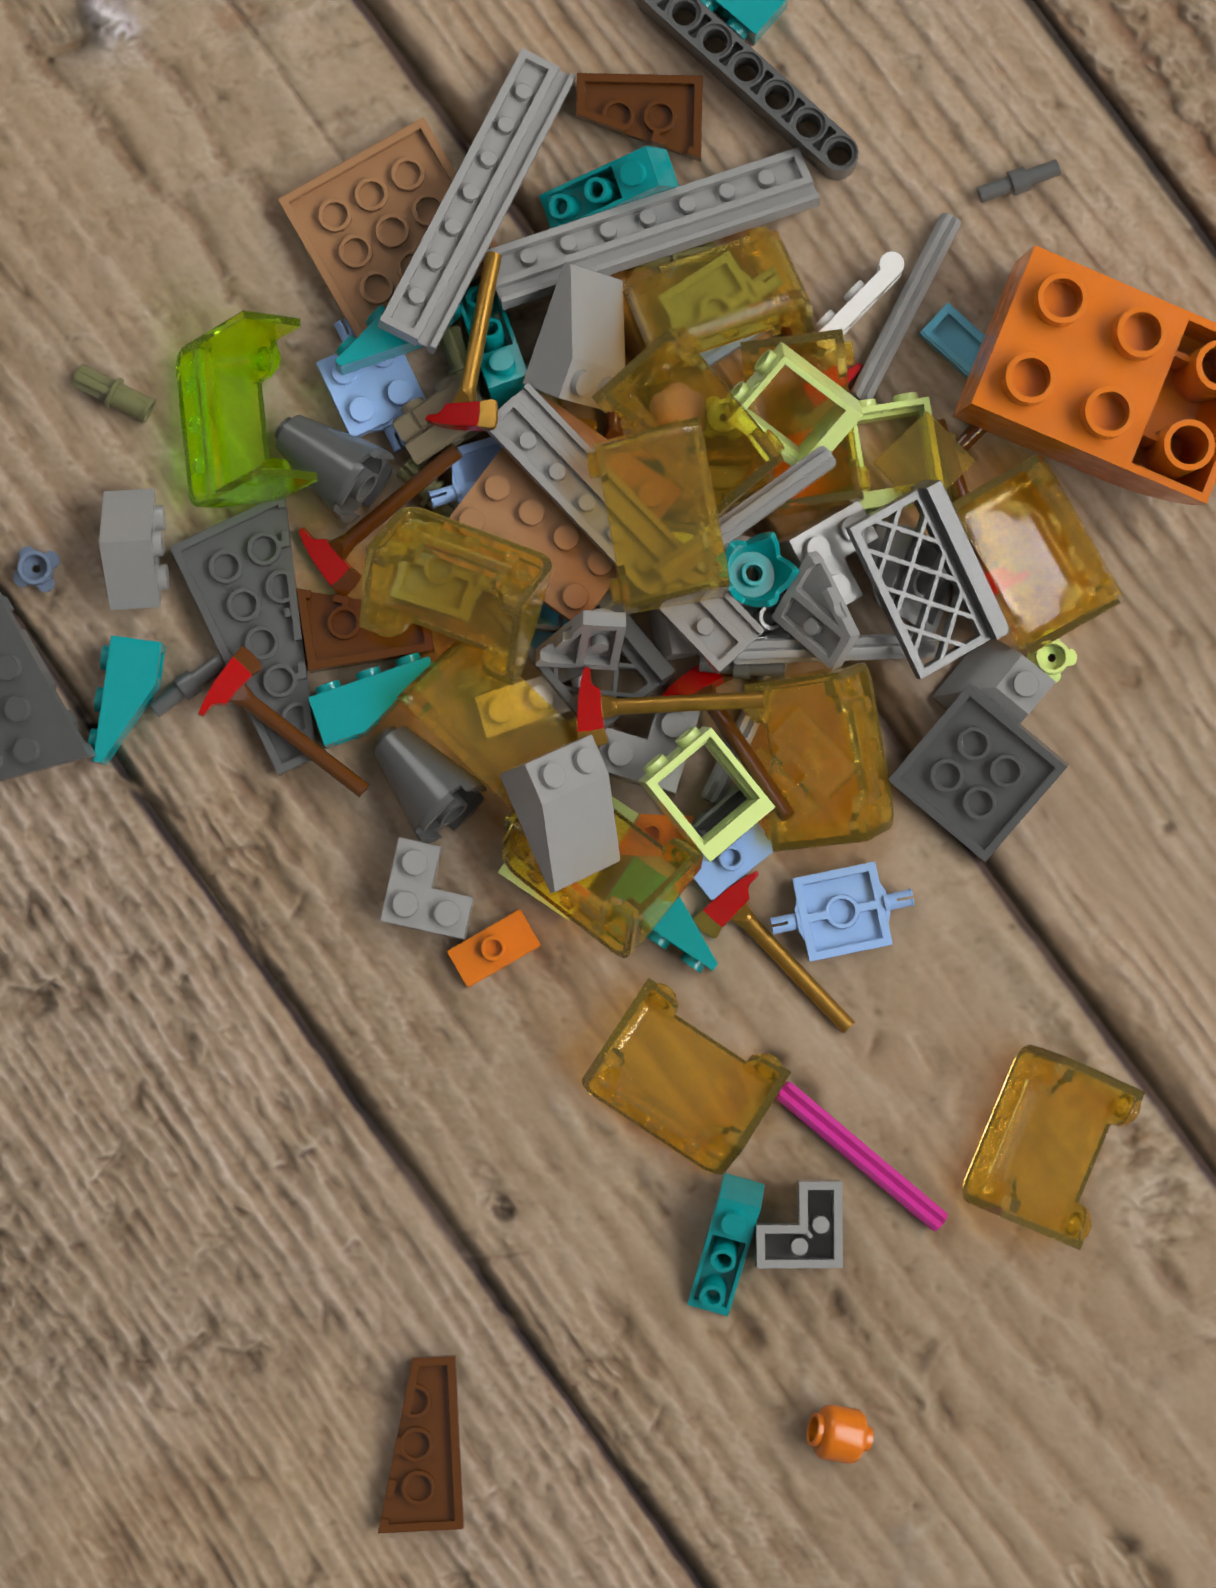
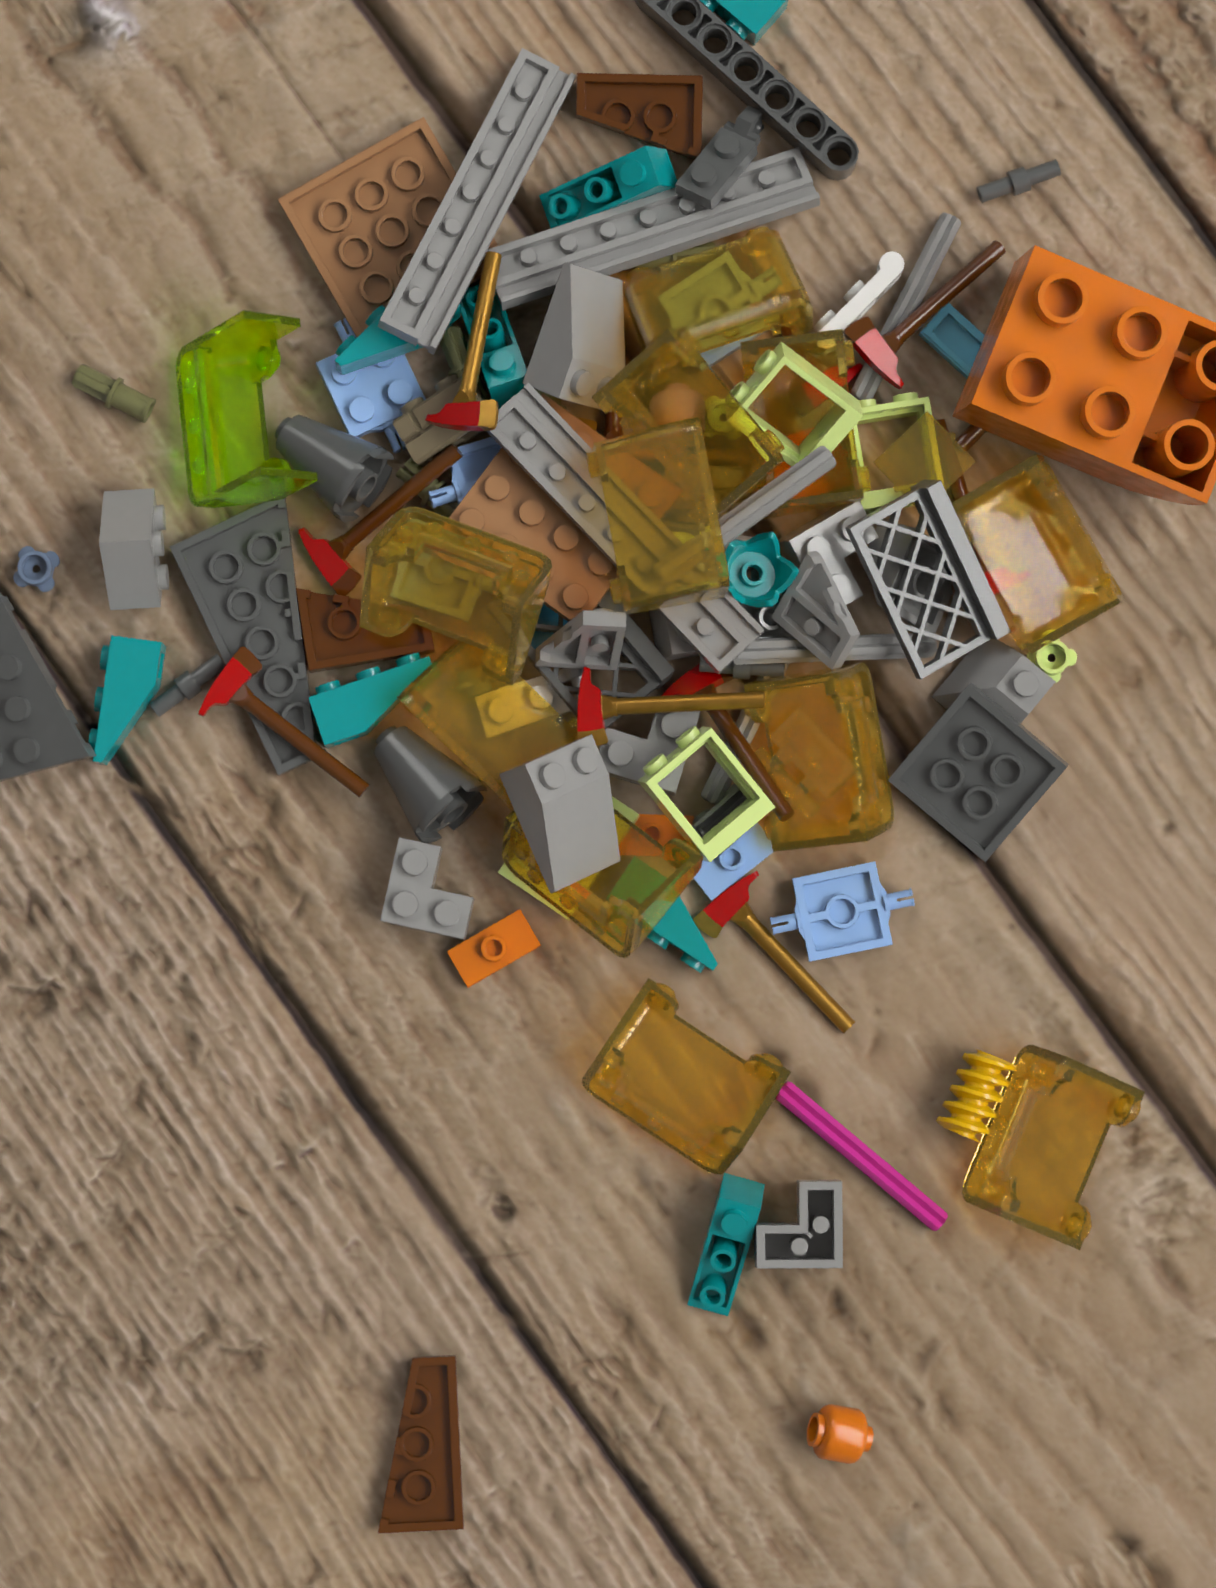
none -> dark grey hinge [675,105,764,210]
none -> reddish brown piece [843,240,1006,389]
none -> yellow piece [936,1049,1016,1144]

